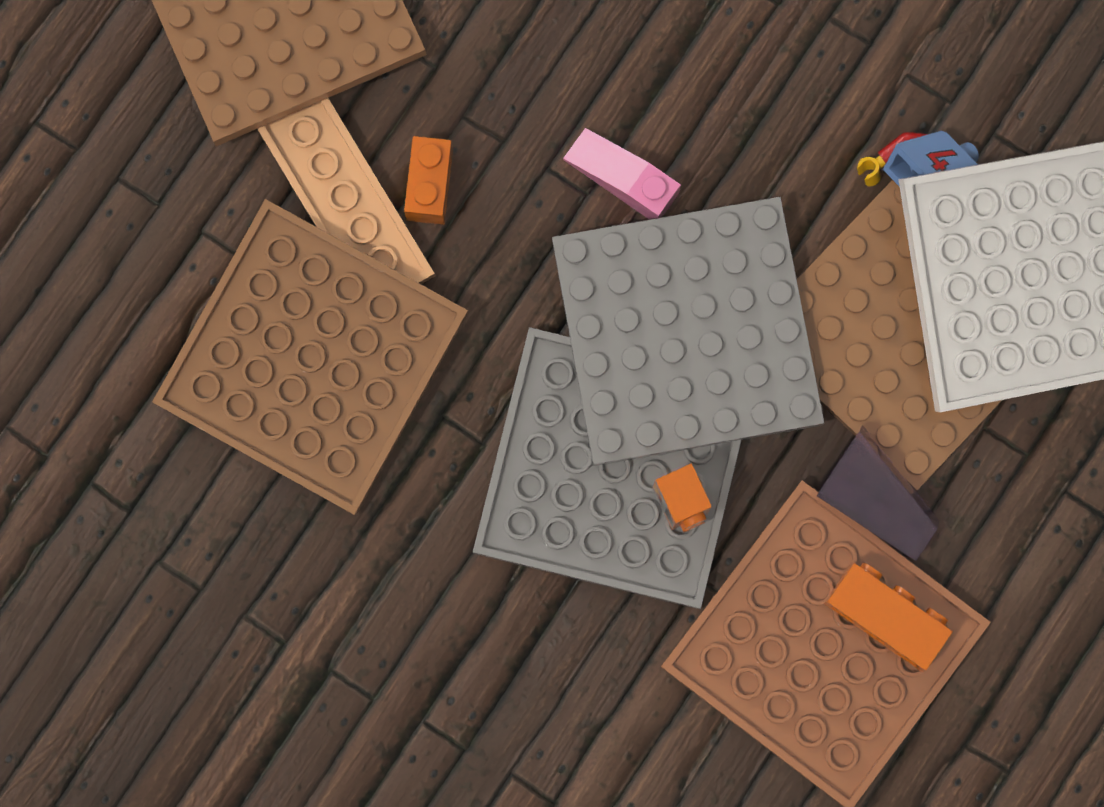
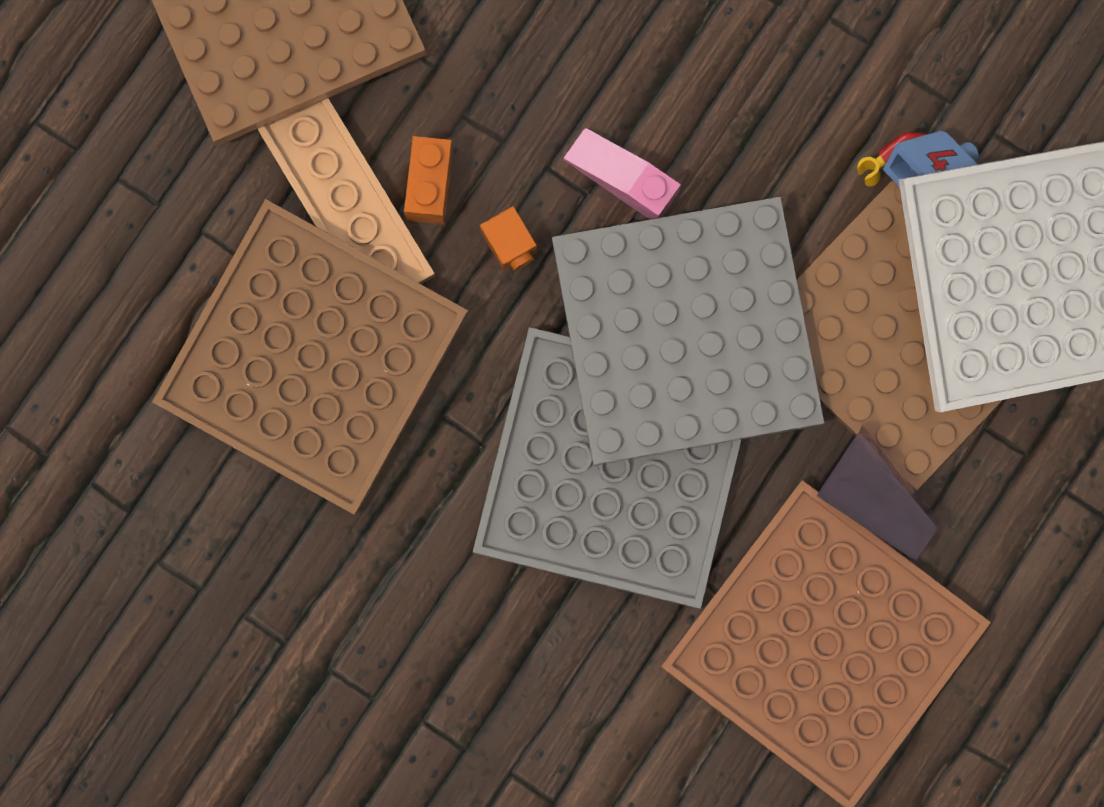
orange brick [653,463,712,533] -> none
orange brick [824,562,953,672] -> none
none -> orange brick [480,206,537,271]

